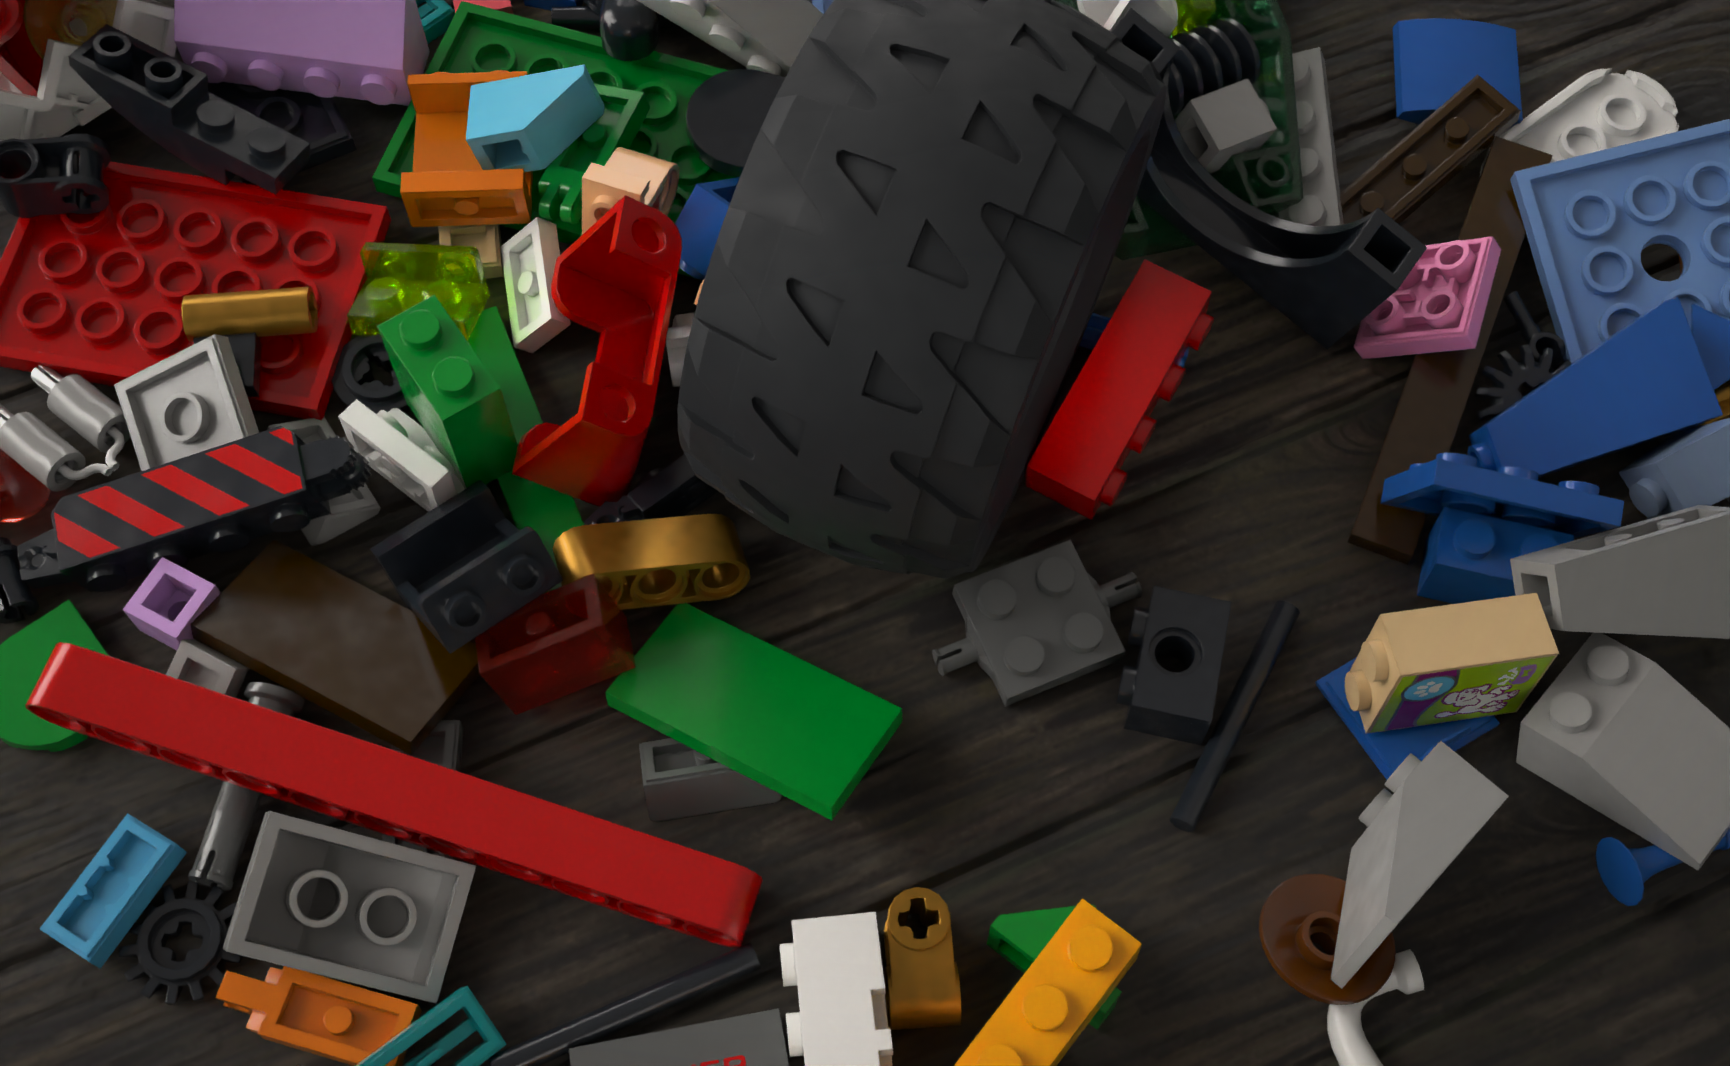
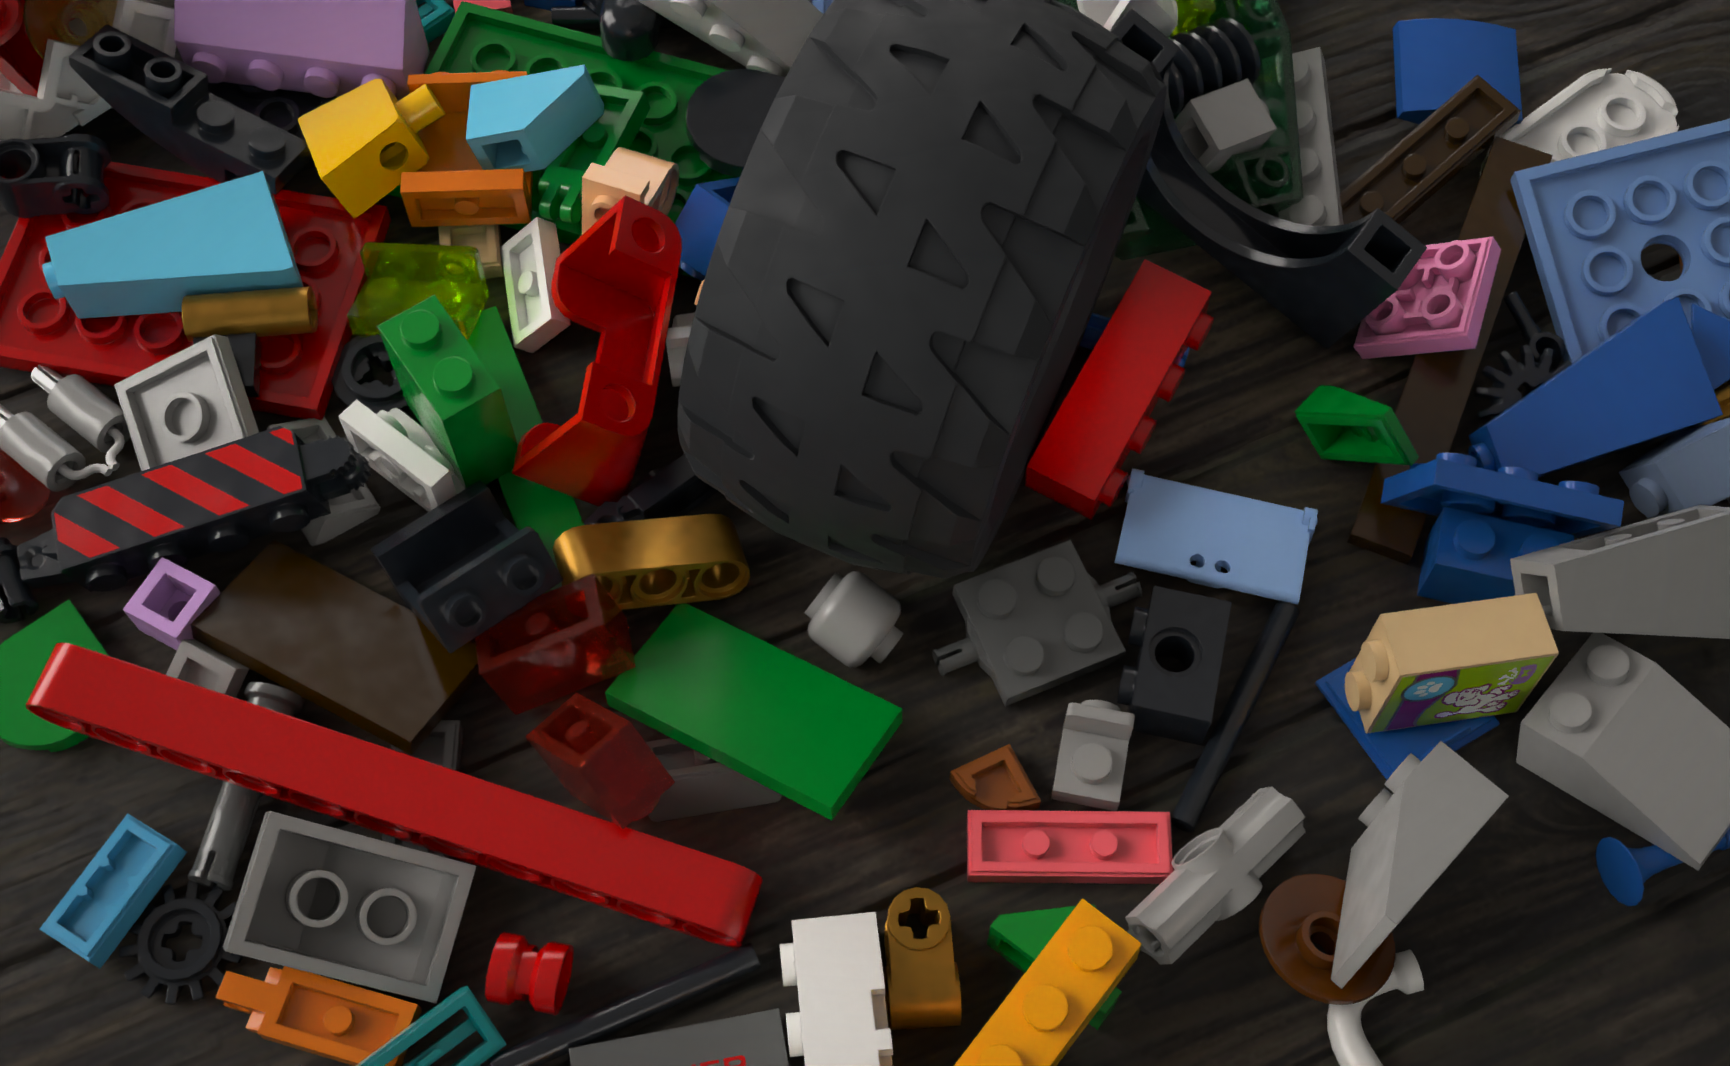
none -> medium azure slope [42,171,304,319]
none -> yellow torso [297,79,446,219]
none -> red wheel [485,931,574,1015]
none -> clear red brick [525,692,675,829]
none -> light grey head [804,571,903,668]
none -> dark orange tile [950,744,1041,811]
none -> coral tile [967,810,1173,884]
none -> light grey bracket [1051,700,1135,811]
none -> light blue door [1114,468,1318,605]
none -> light grey piece [1125,786,1306,964]
none -> green slope [1294,385,1419,466]

